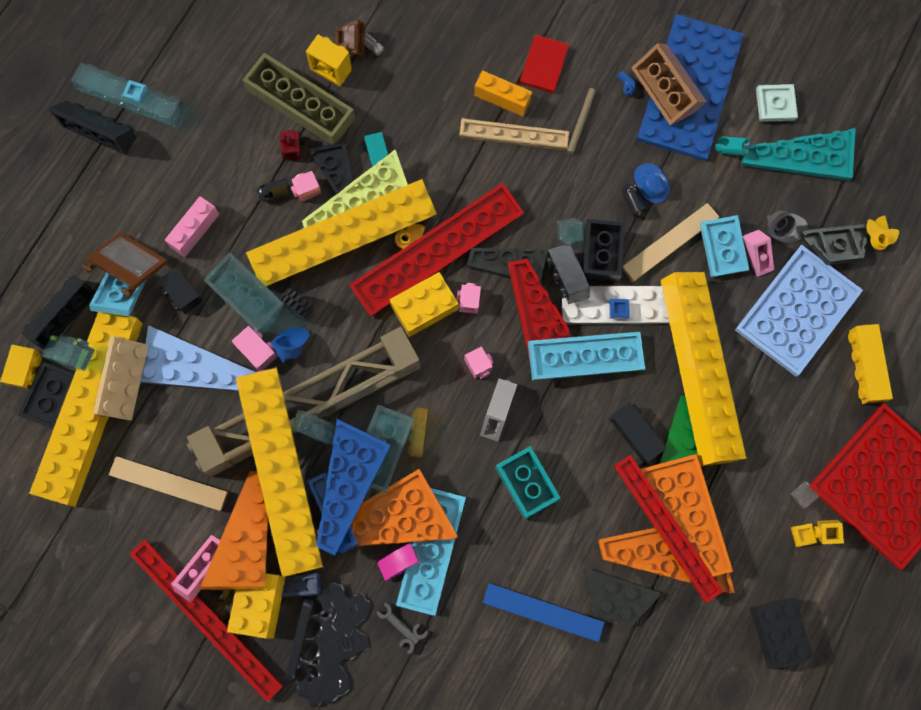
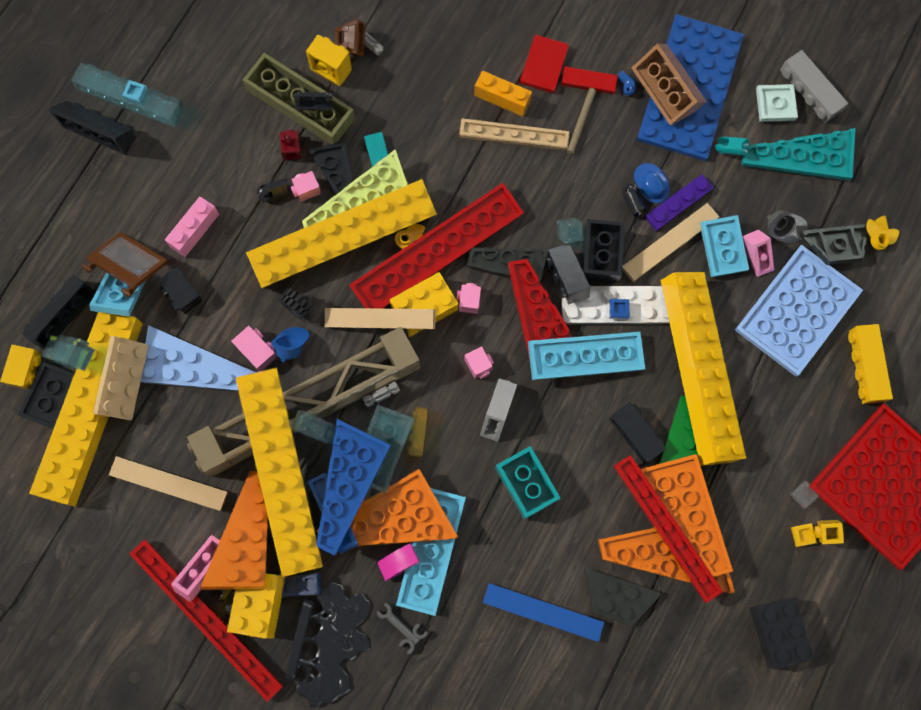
clear light blue slope [204,252,284,334] -> none
none -> black hinge [294,91,333,110]
none -> tan tile [325,308,435,329]
none -> light grey axle [363,382,400,407]
none -> red tile [561,67,618,94]
none -> dark purple plate [645,174,714,232]
none -> light grey brick [780,50,848,123]

